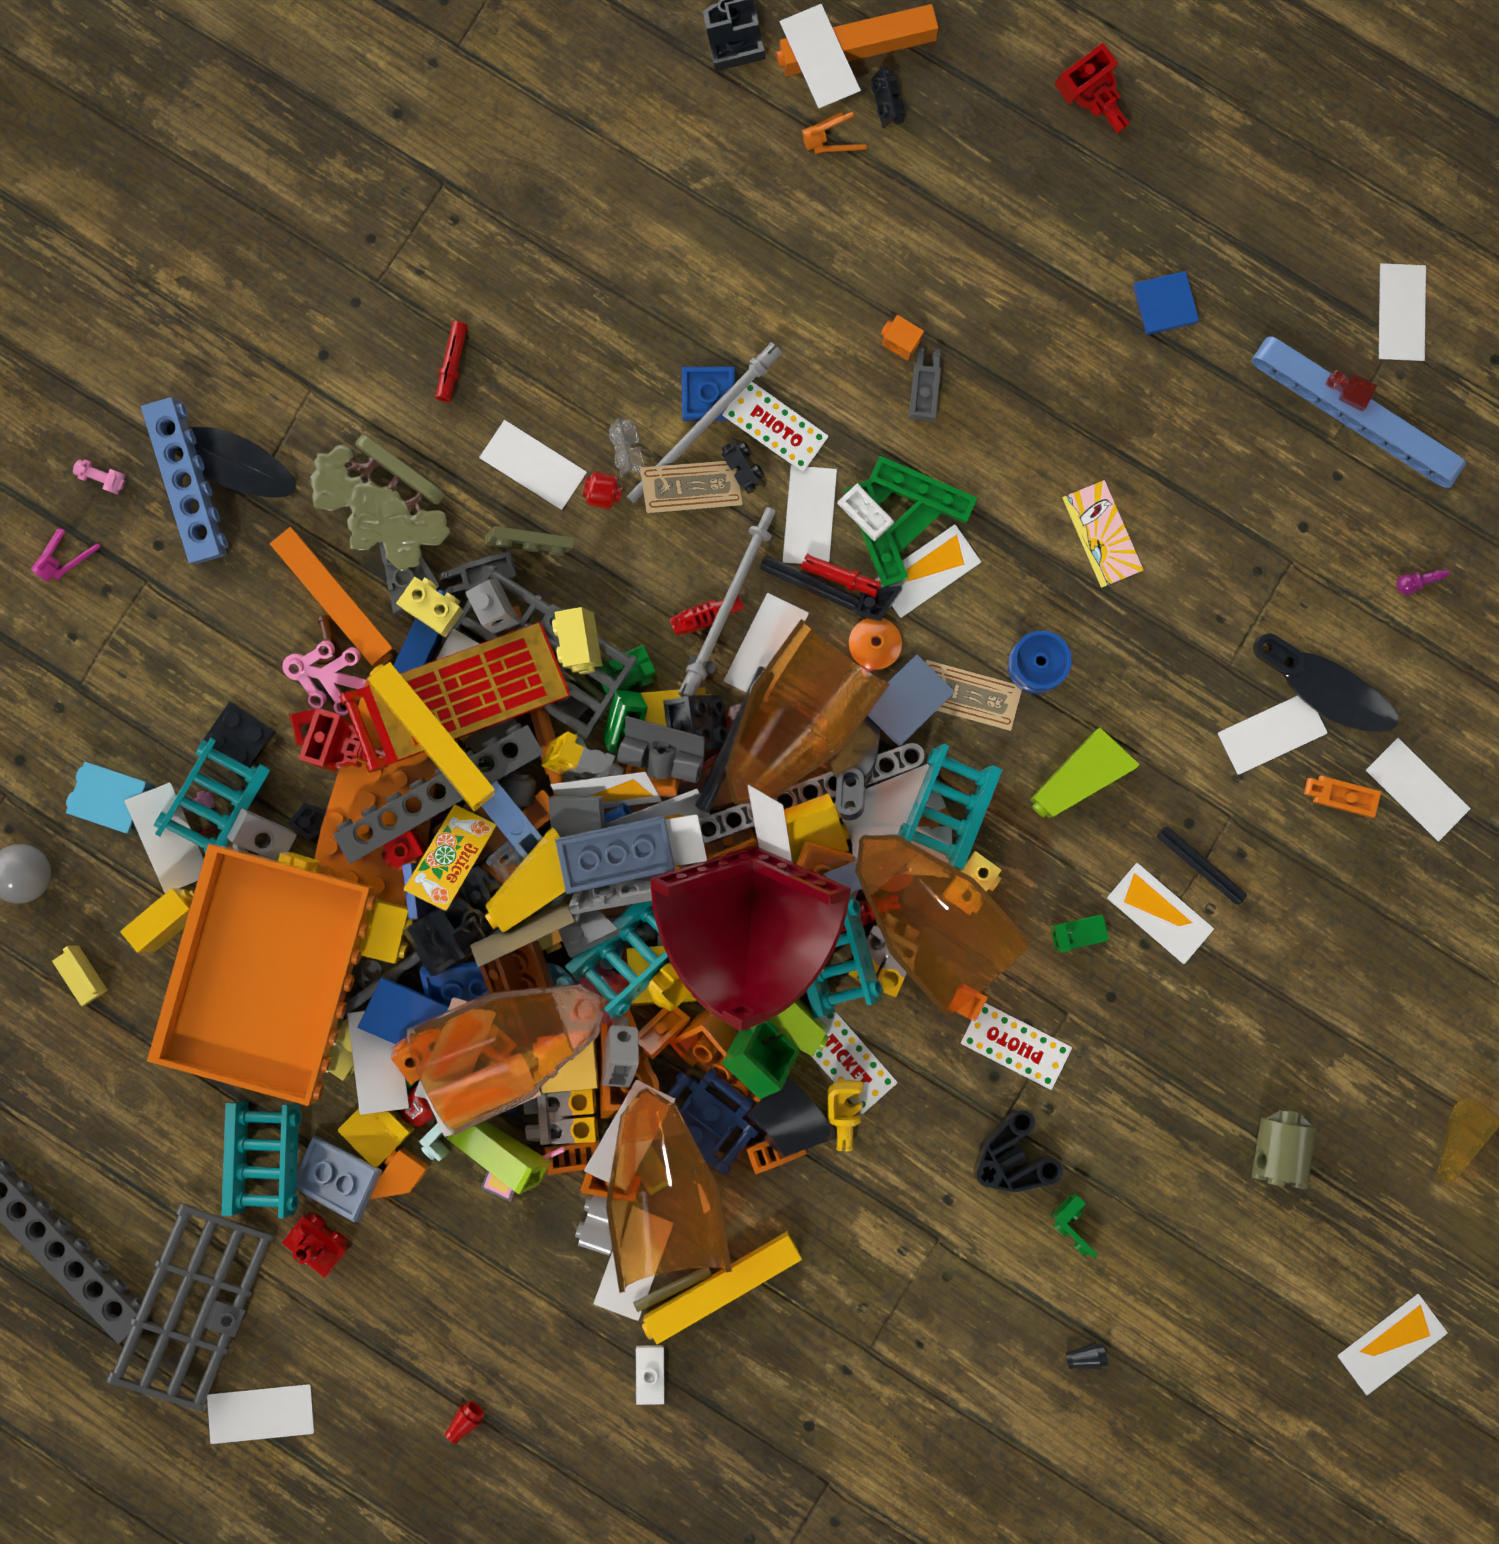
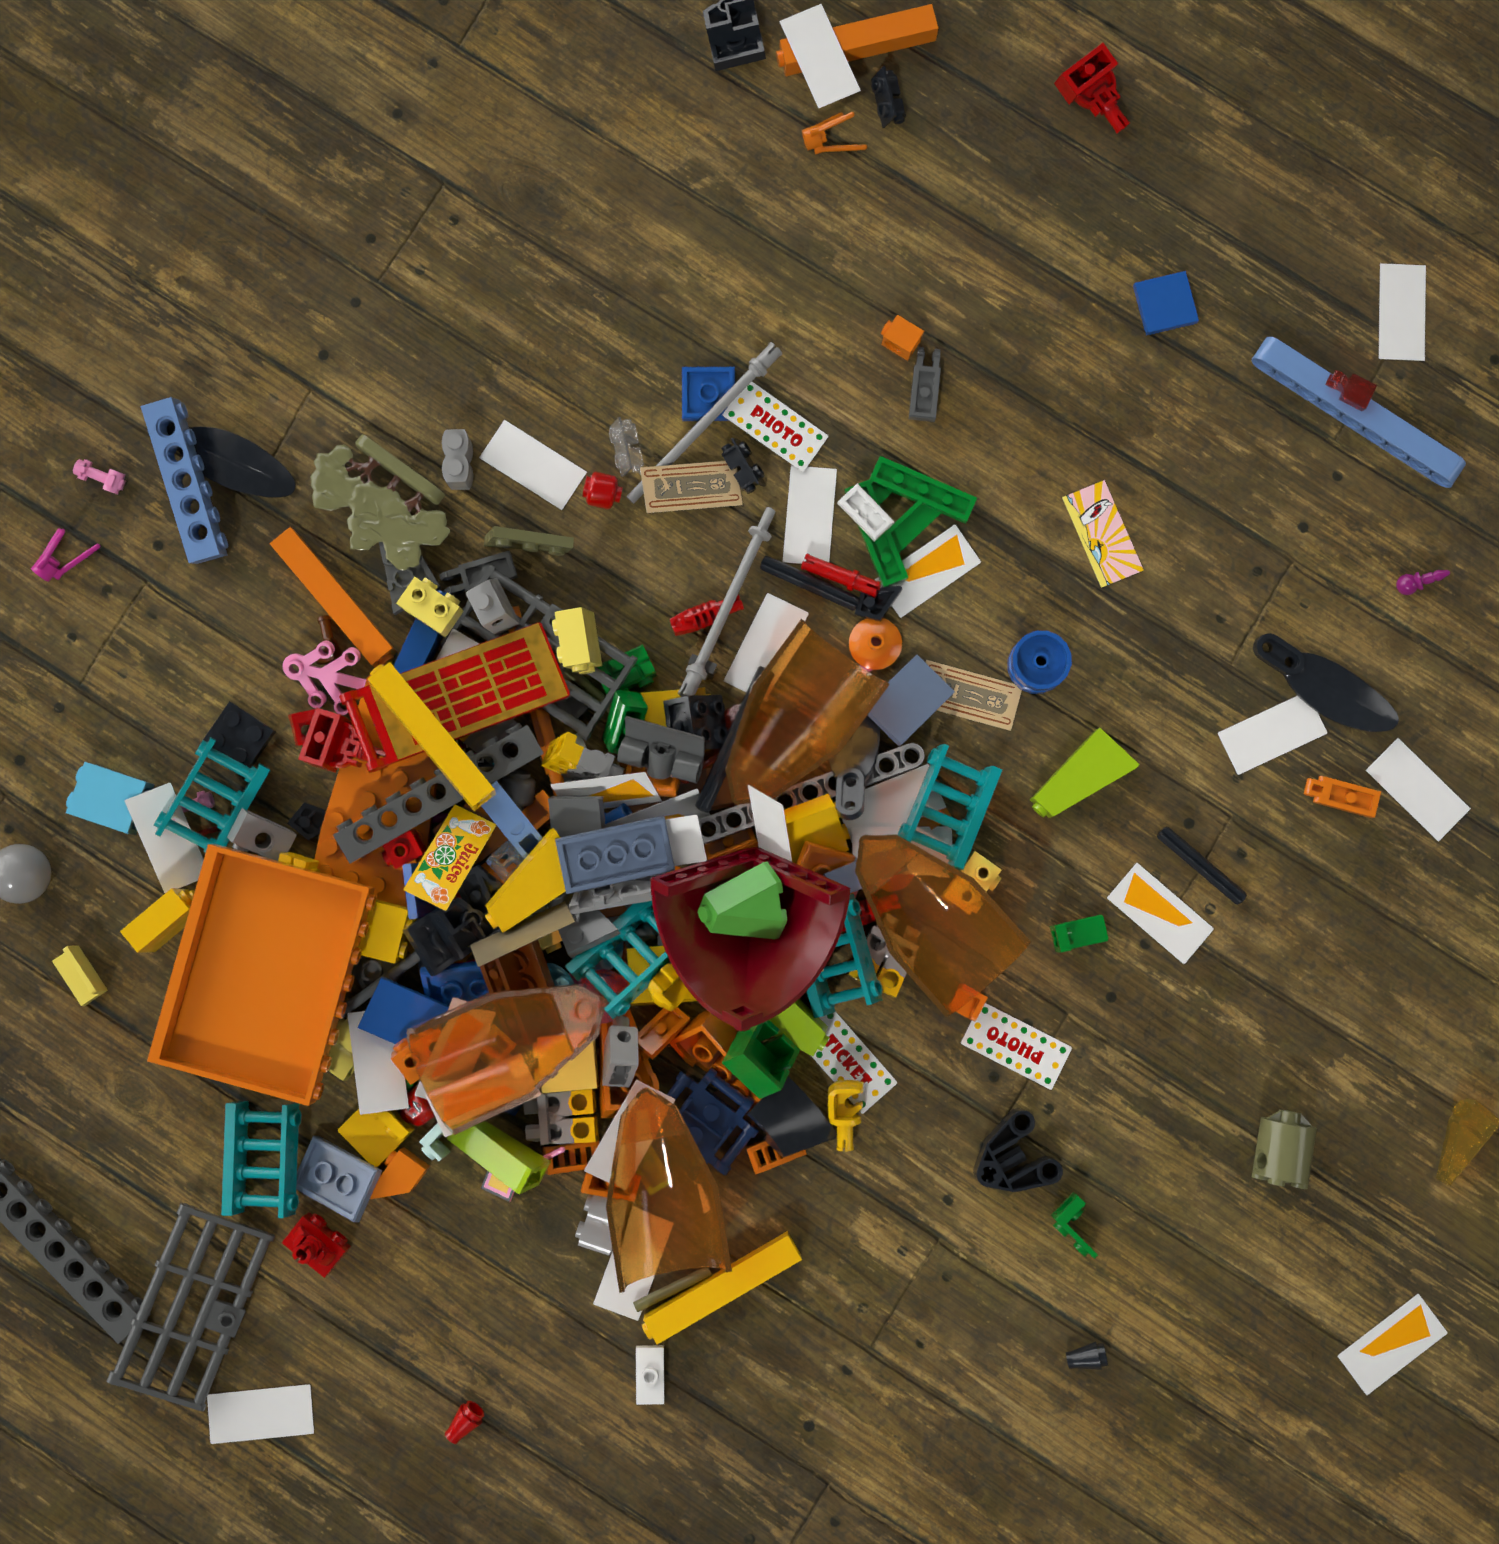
red pin [435,321,468,402] -> none
none -> light grey brick [442,429,473,490]
none -> bright green slope [697,862,787,939]

